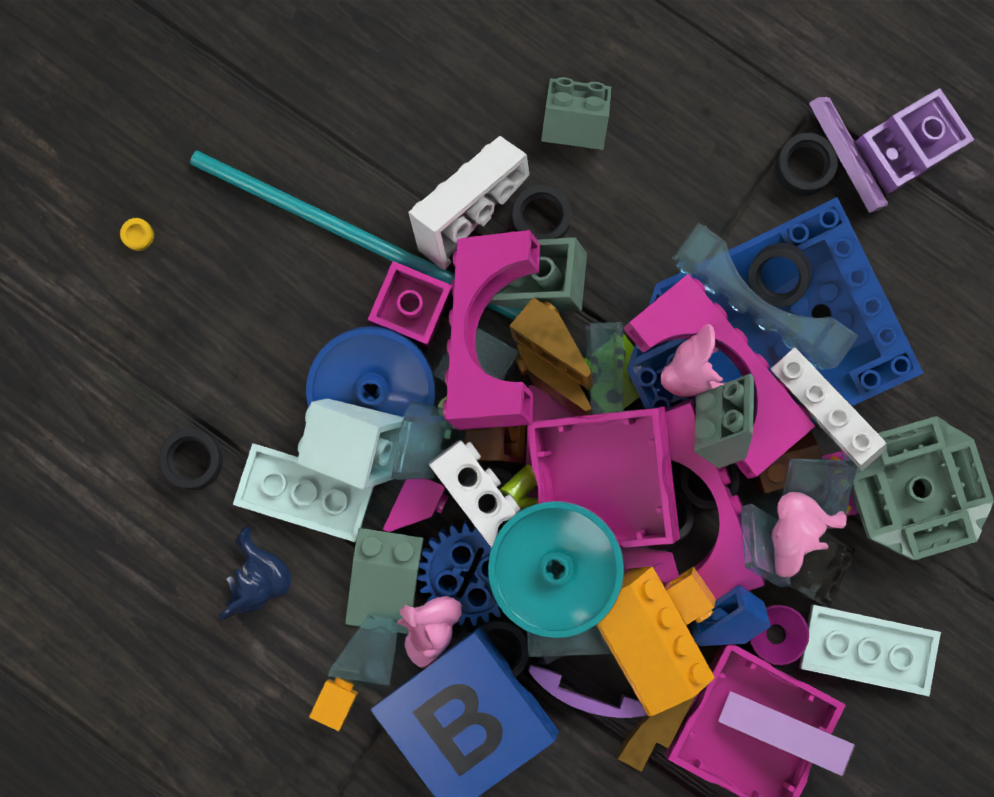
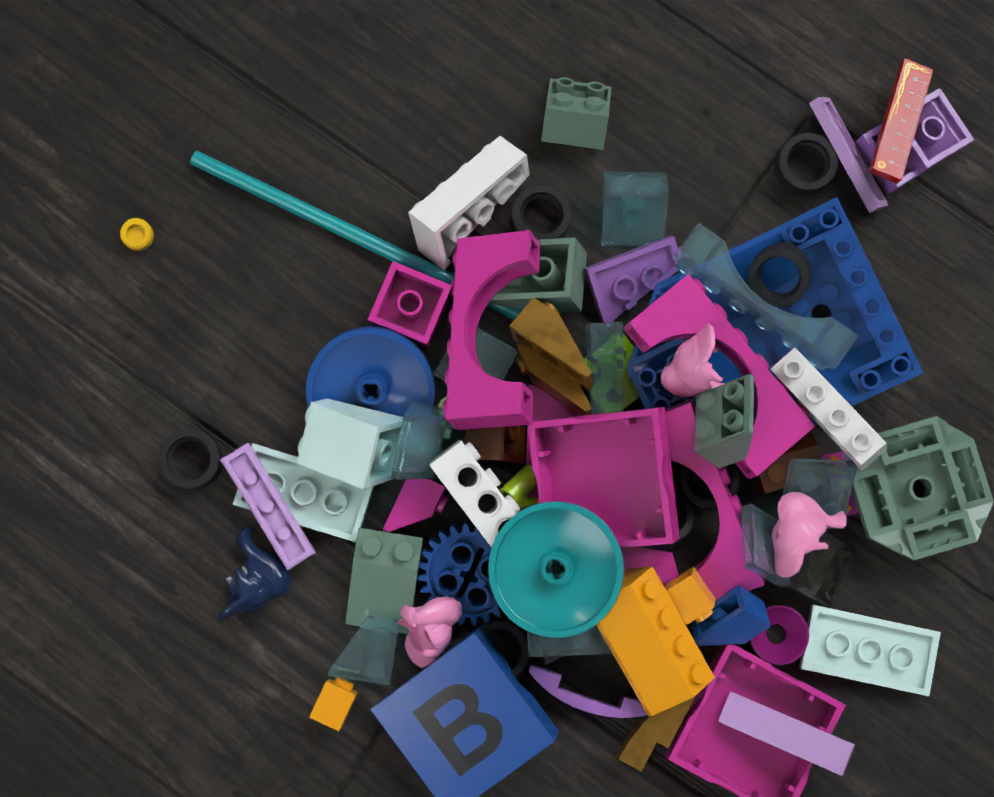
none -> lavender tile [221,443,316,570]
none -> medium lavender wing [584,235,683,328]
none -> clear light blue slope [601,171,669,246]
none -> tile [868,58,933,184]

